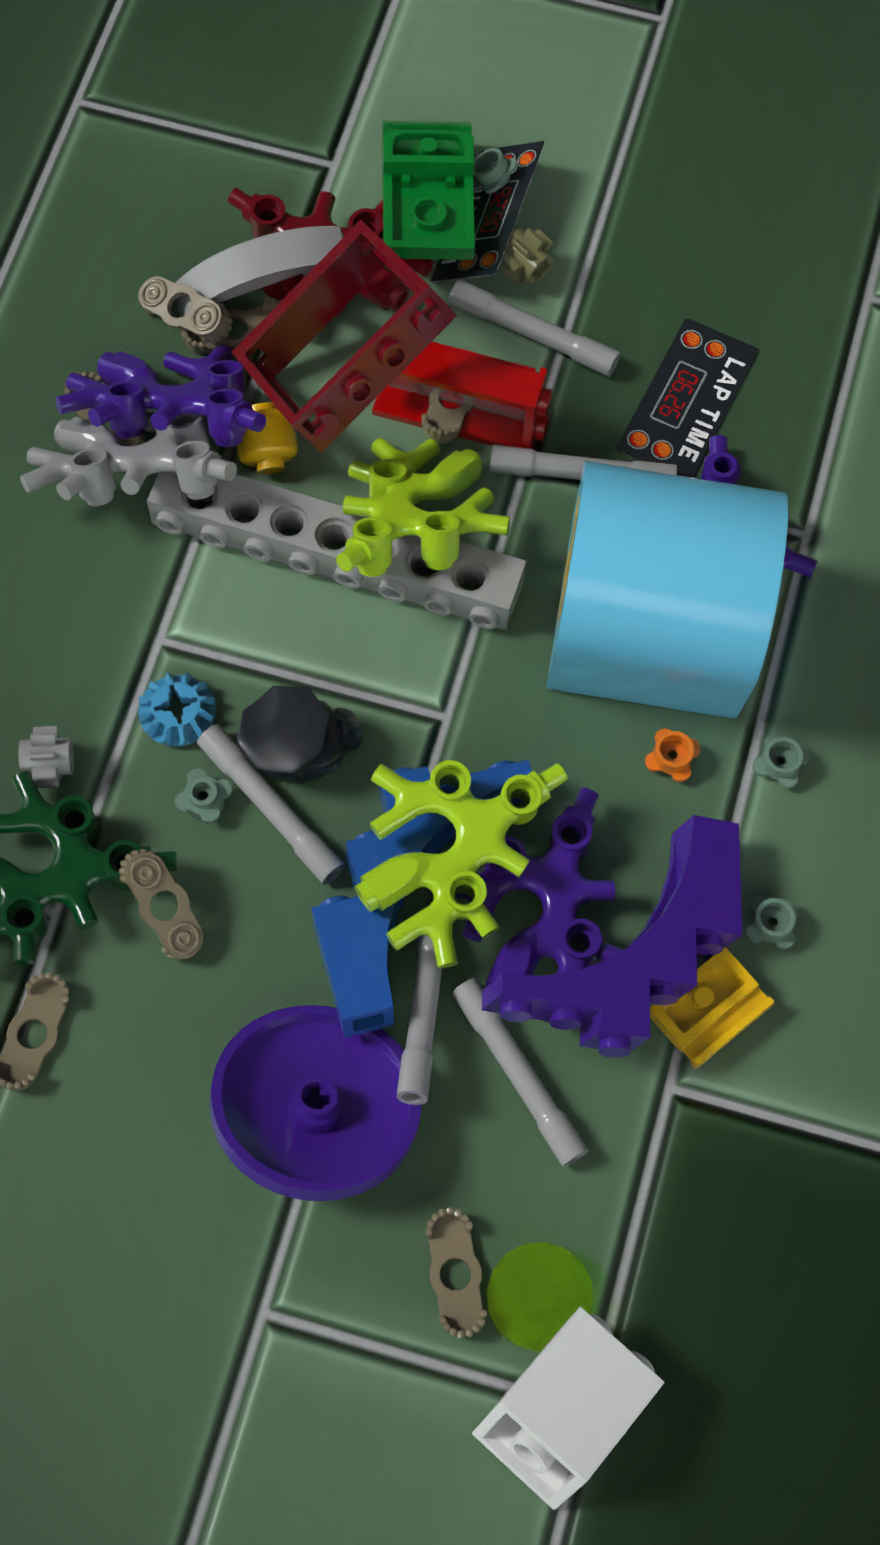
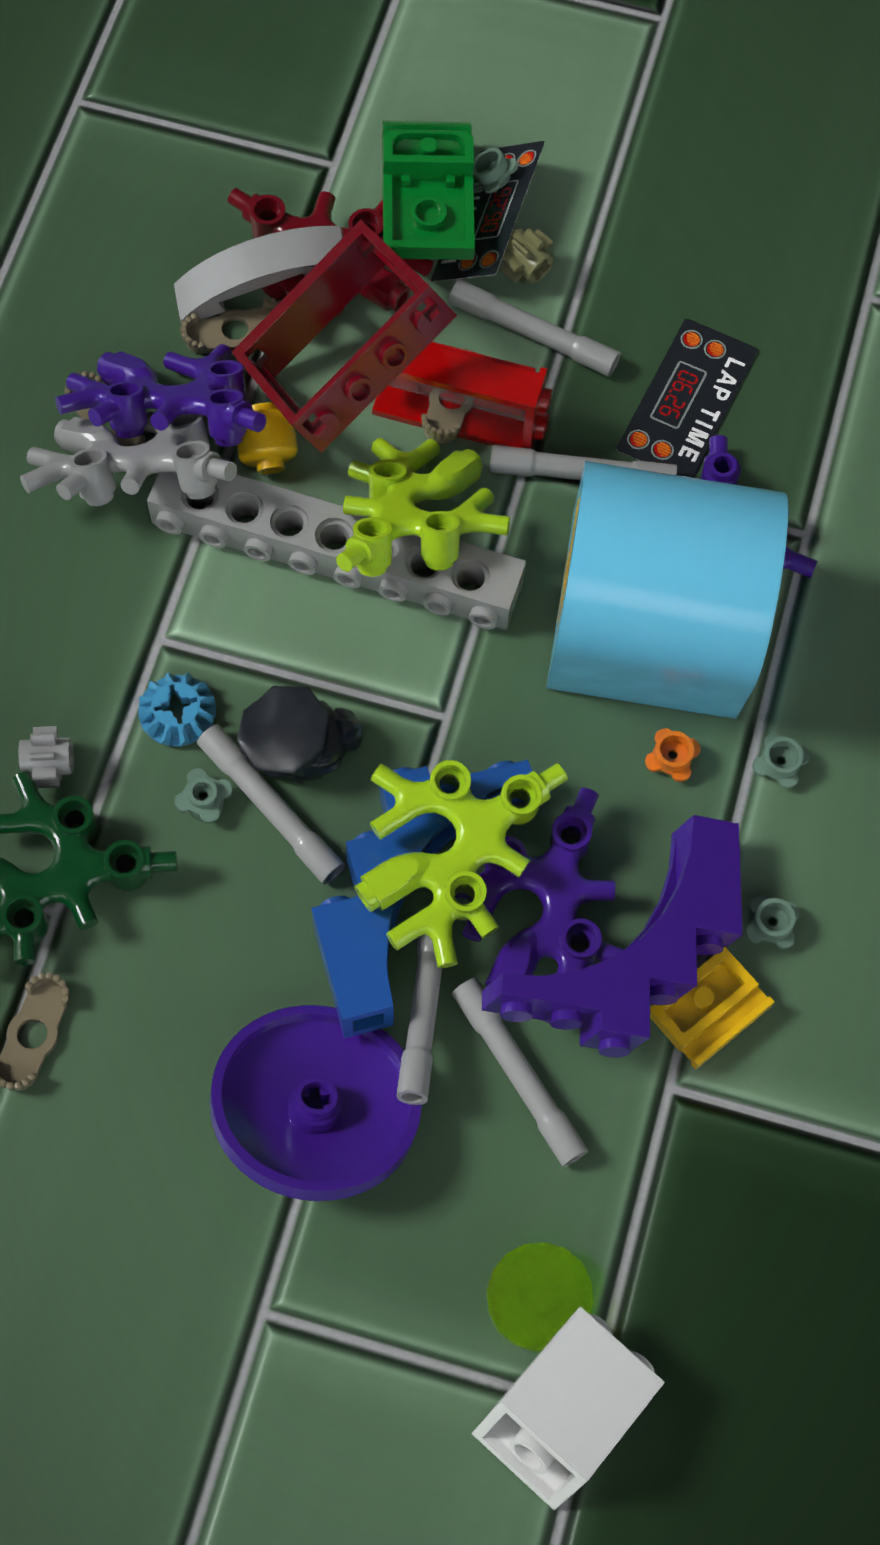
dark tan piece [119,849,204,960] -> none
dark tan piece [138,276,233,344] -> none
dark tan piece [425,1207,487,1339] -> none

